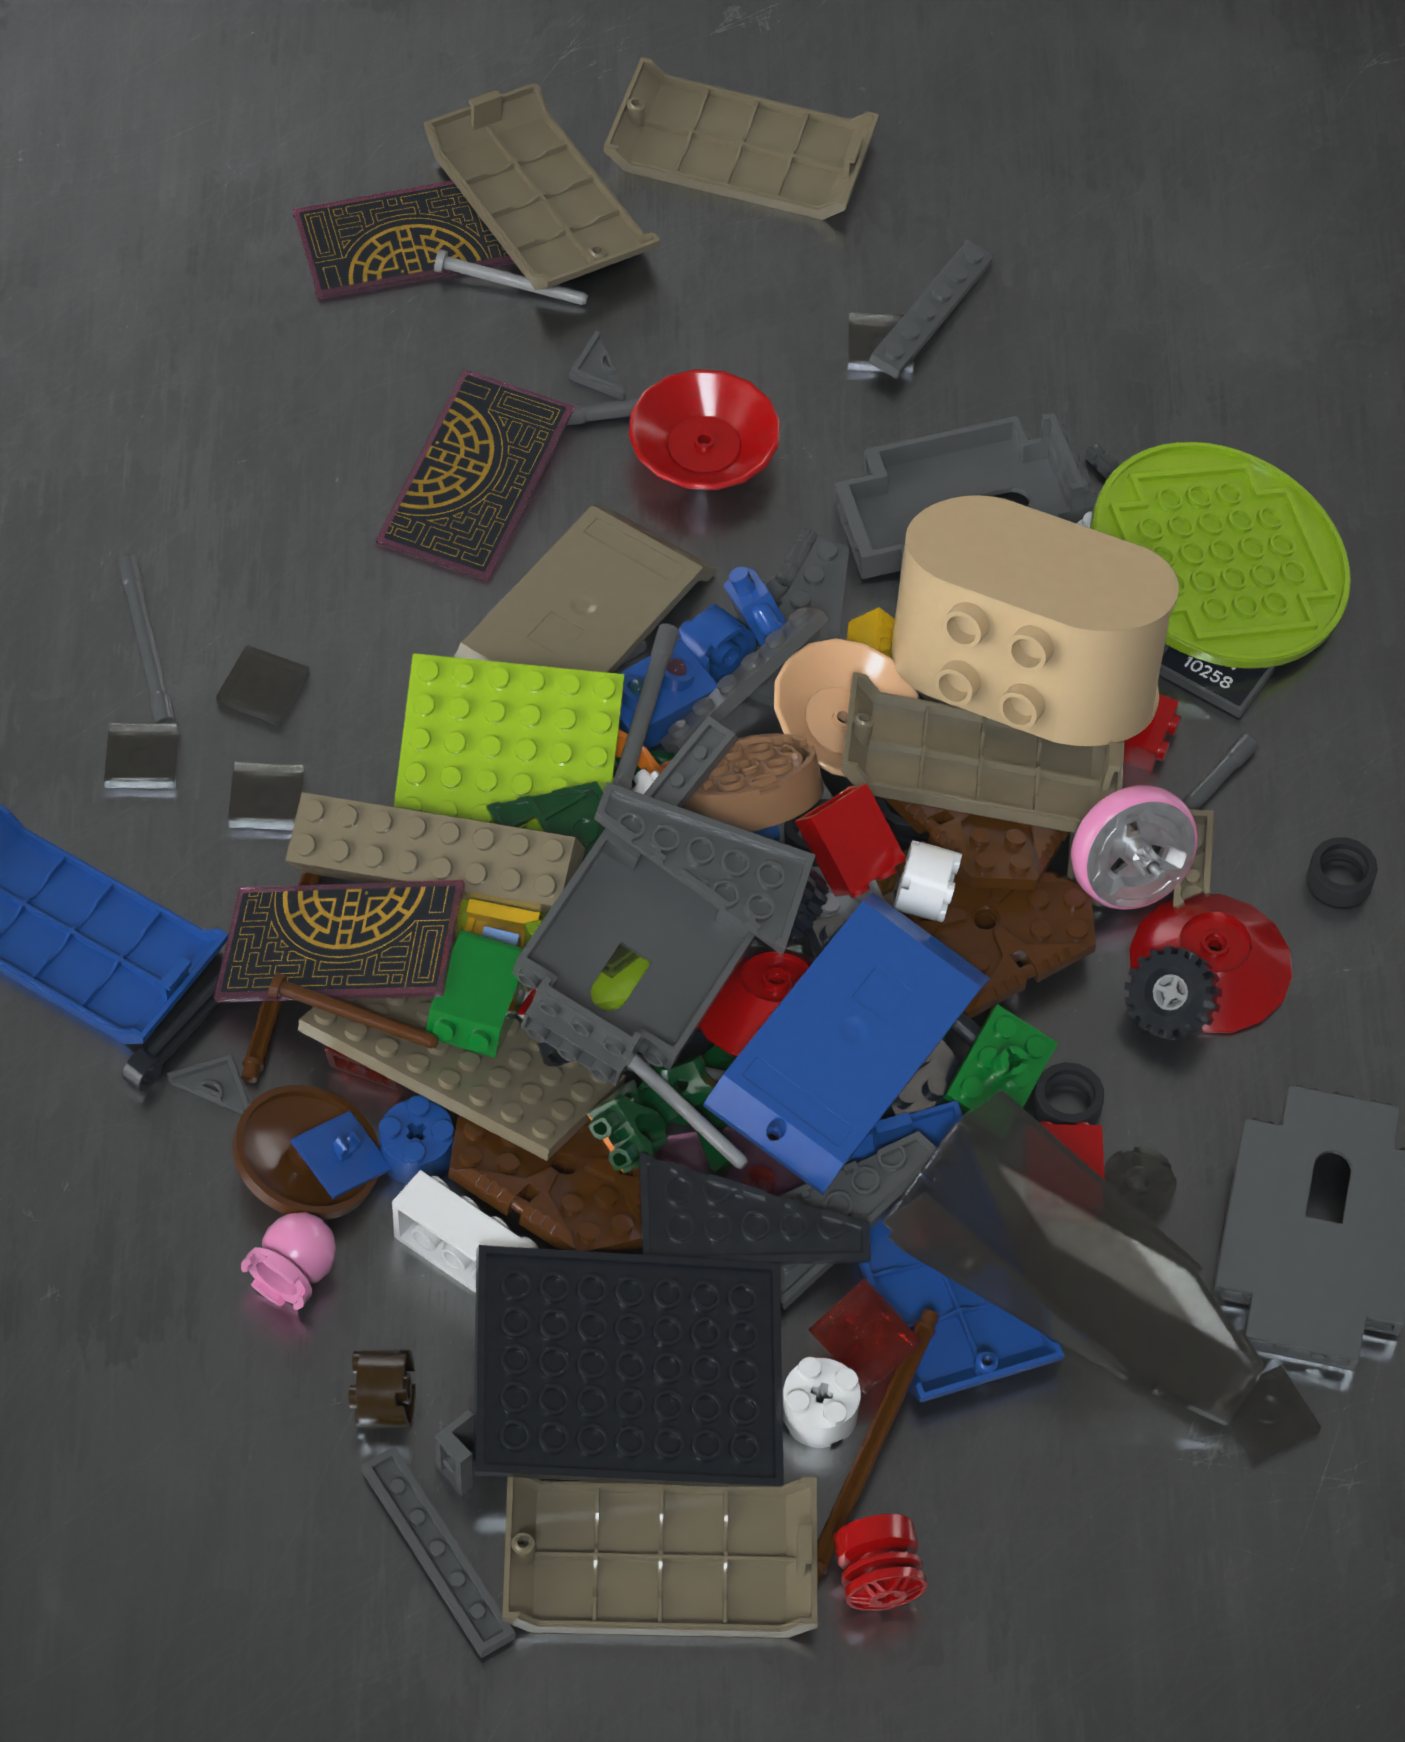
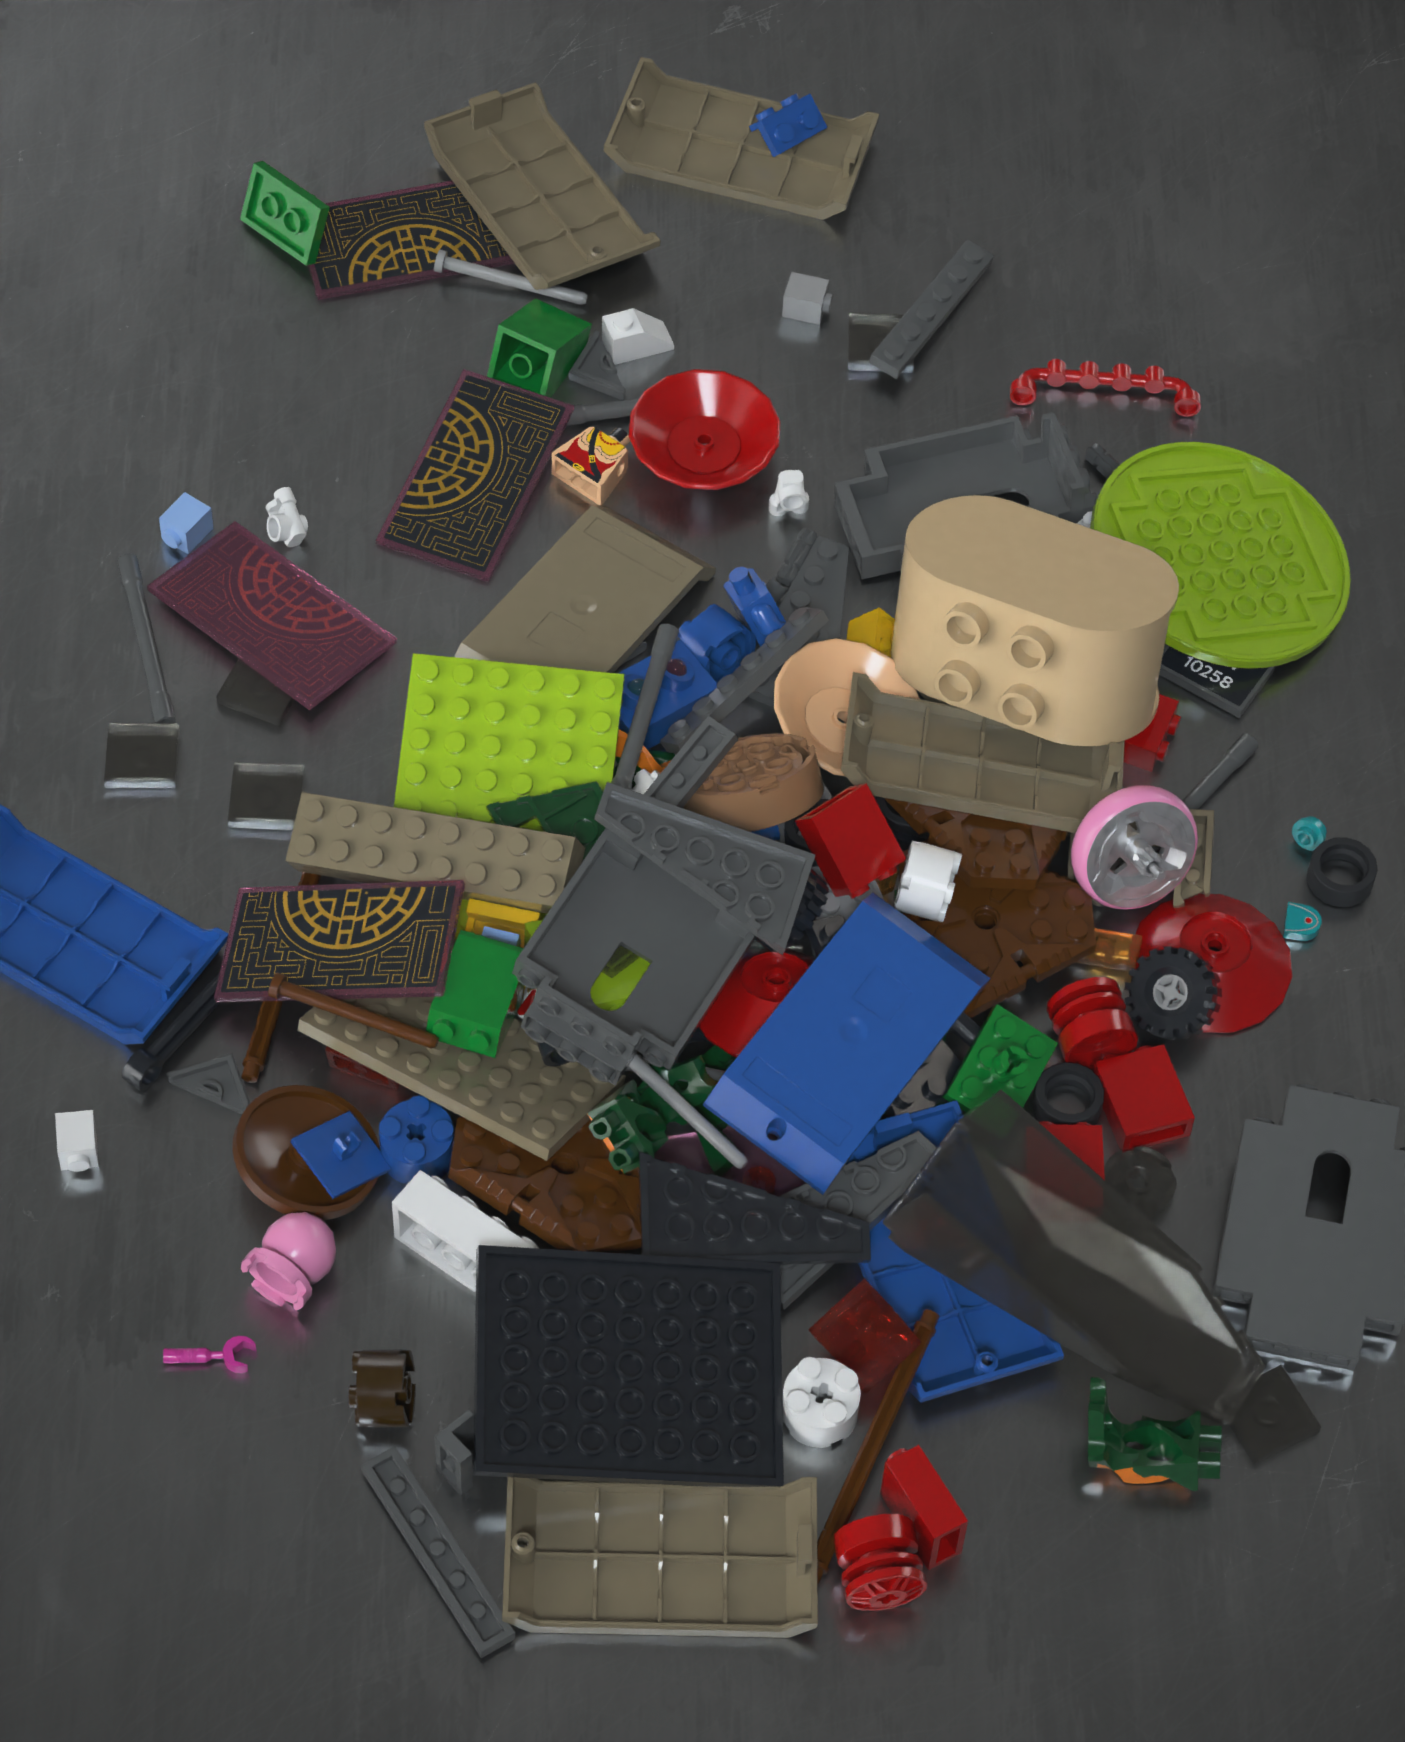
none -> white brick [55,1110,99,1172]
none -> clear pink piece [147,521,397,711]
none -> light blue brick [159,492,214,554]
none -> dark pink piece [163,1336,257,1373]
none -> green plate [240,161,330,266]
none -> white plate [266,487,308,547]
none -> green slope [486,298,592,401]
none -> torso [552,427,630,506]
none -> white slope [602,308,674,365]
none -> blue bracket [749,93,827,157]
none -> white plate [769,470,809,516]
none -> light grey brick [782,272,833,325]
none -> red brick [880,1445,968,1570]
none -> red bar [1010,359,1201,417]
none -> red wheel [1046,977,1138,1070]
none -> clear orange plate [1075,928,1142,972]
none -> dark green hips [1088,1377,1222,1491]
none -> red brick [1093,1044,1195,1154]
none -> teal tile [1283,902,1322,941]
none -> teal plate [1292,816,1327,851]

